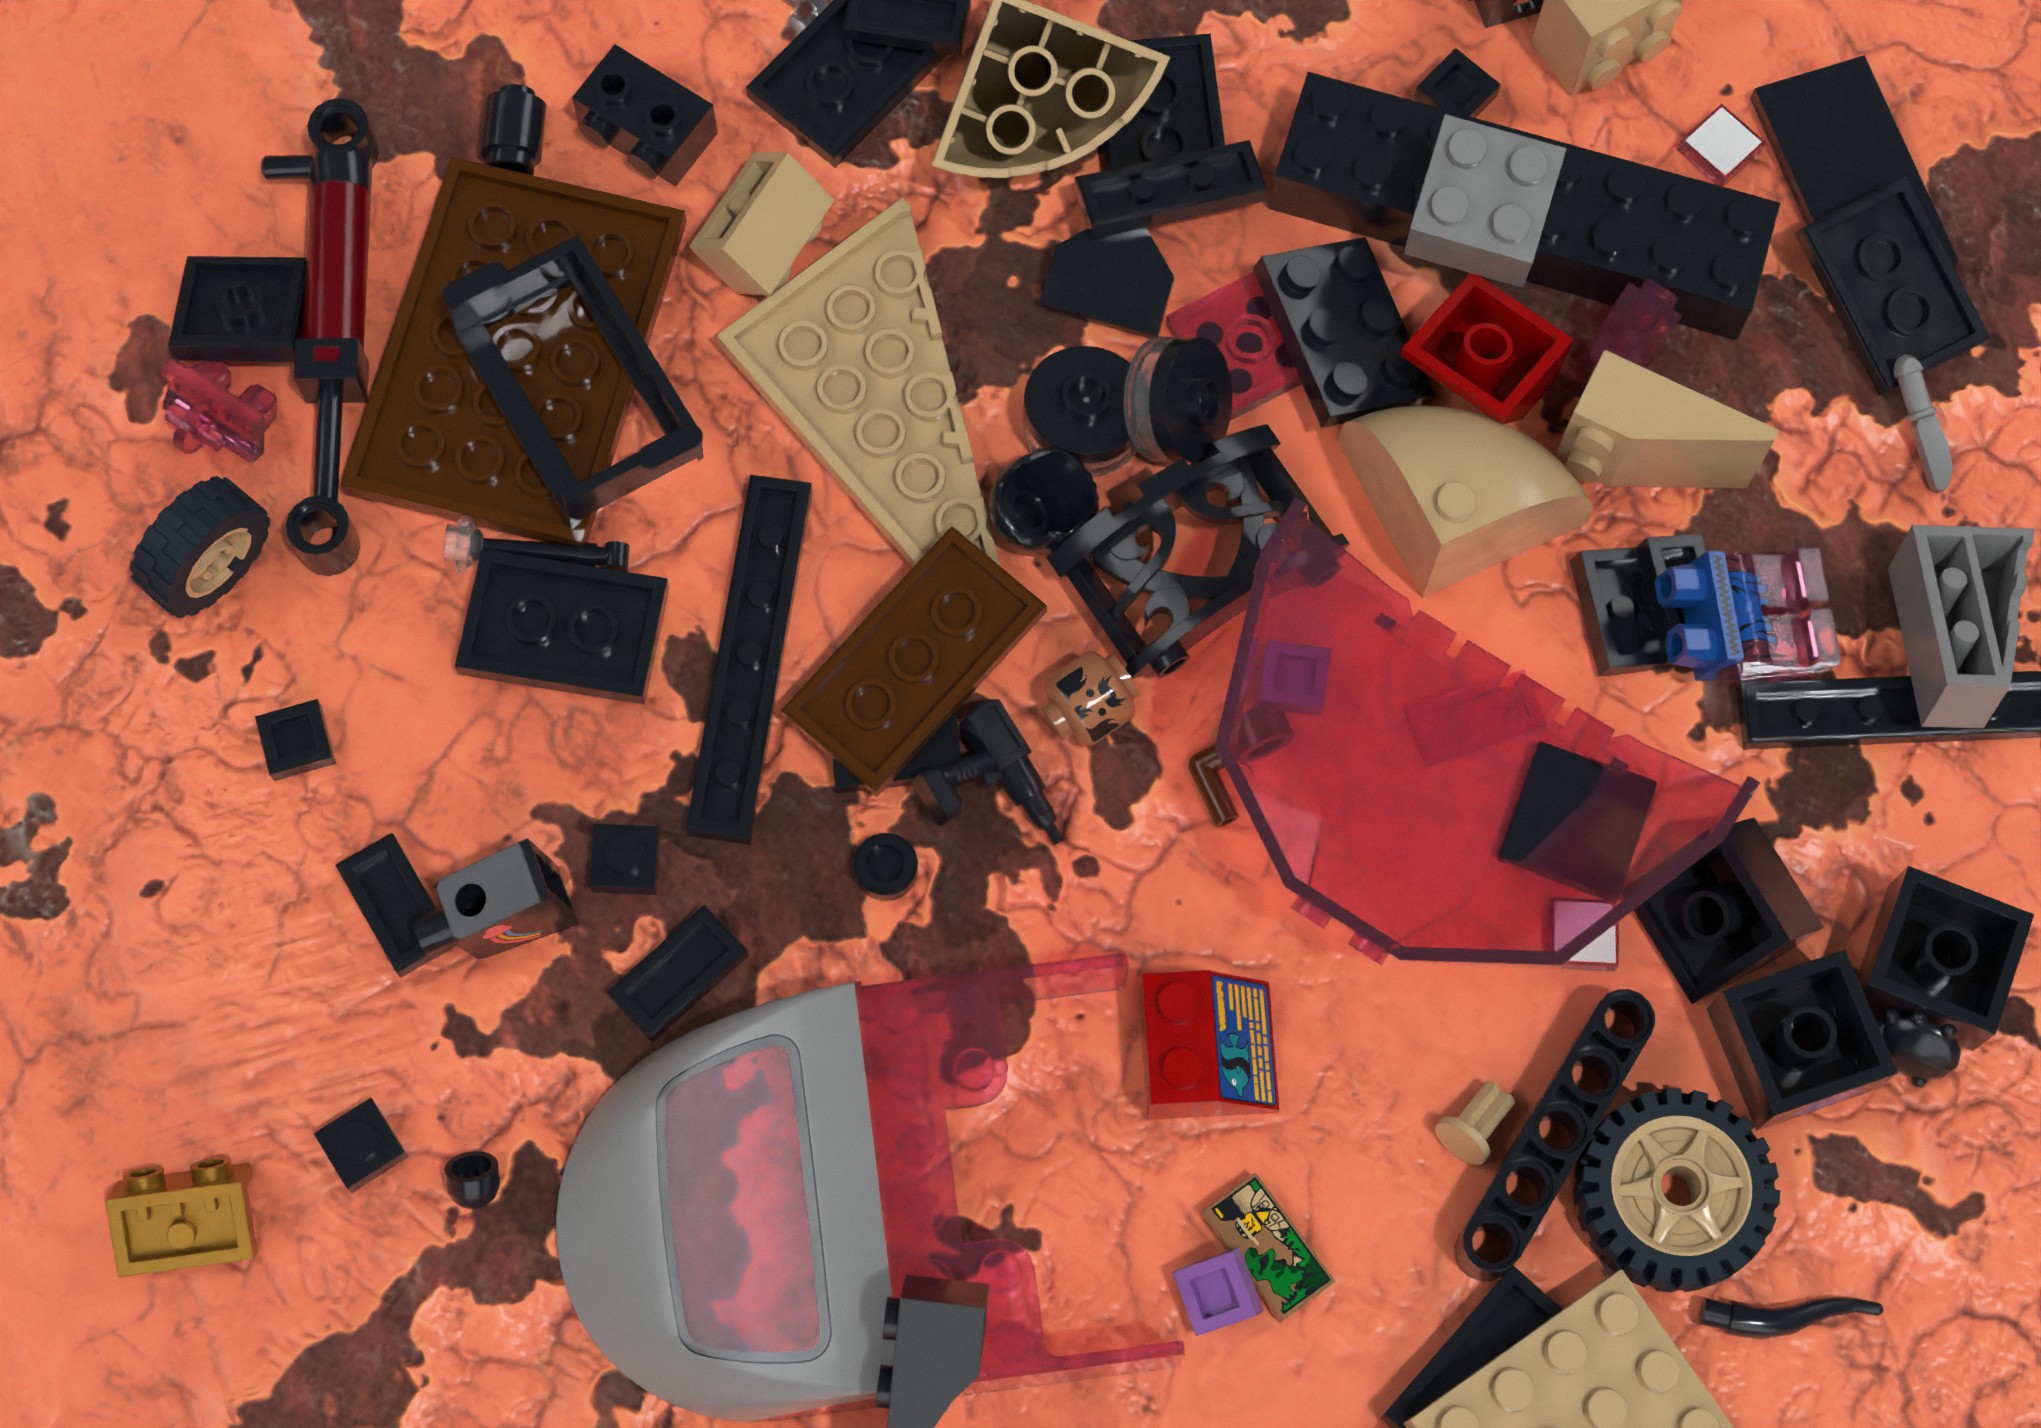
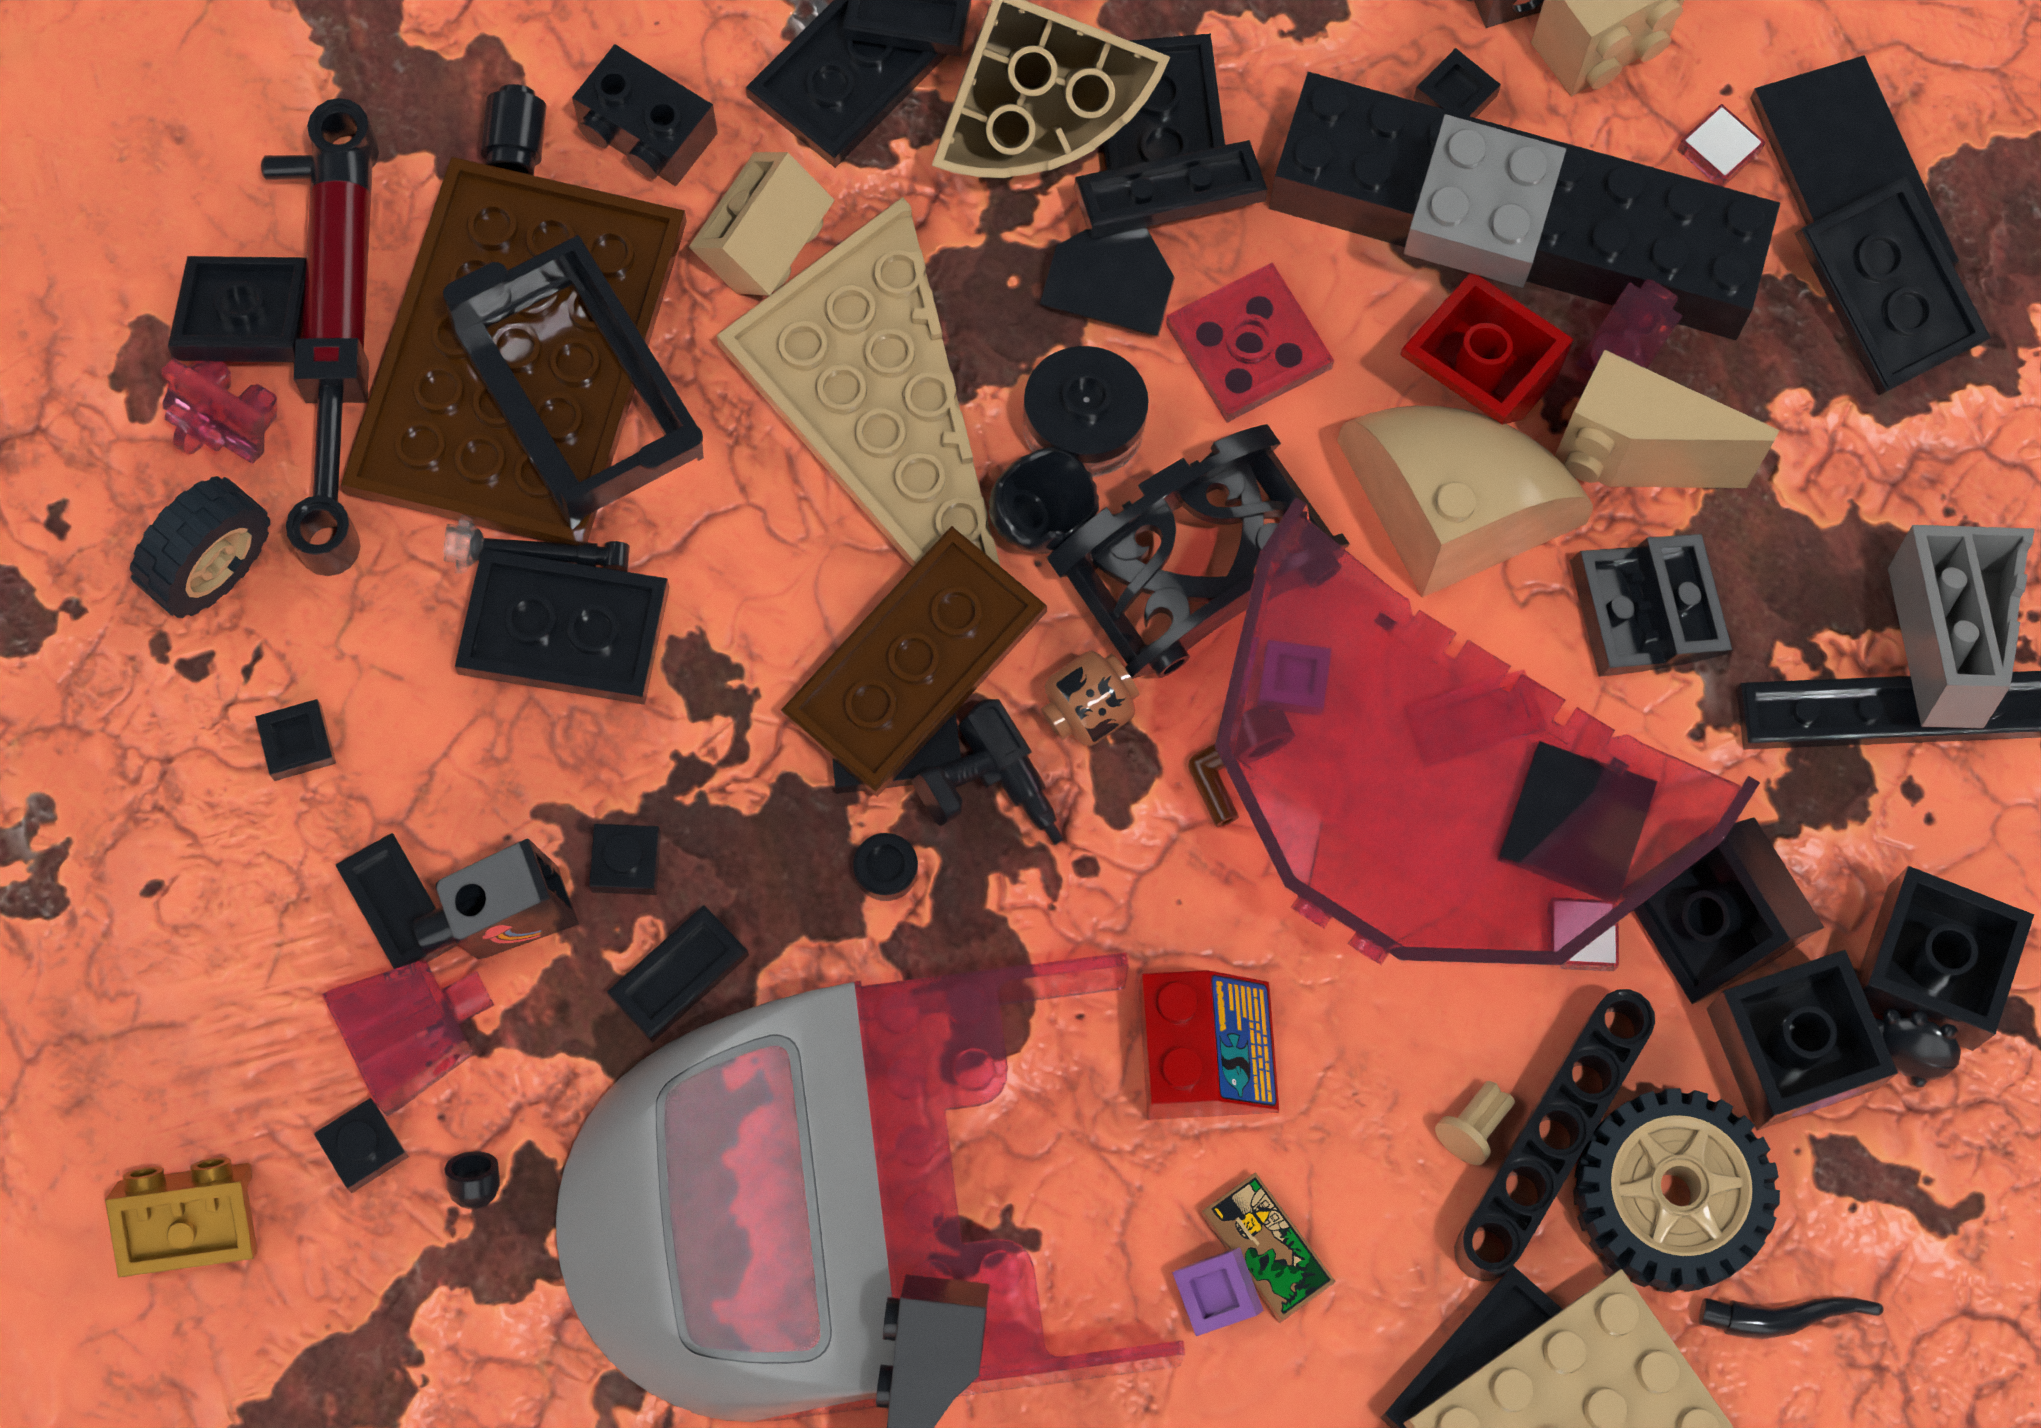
black tile [686,474,813,845] -> none
black piece [1124,336,1233,463] -> none
black plate [1253,237,1435,428] -> none
hips [1654,548,1841,682] -> none
light grey piece [1893,355,1953,494] -> none
none -> clear pink torso [322,961,495,1116]

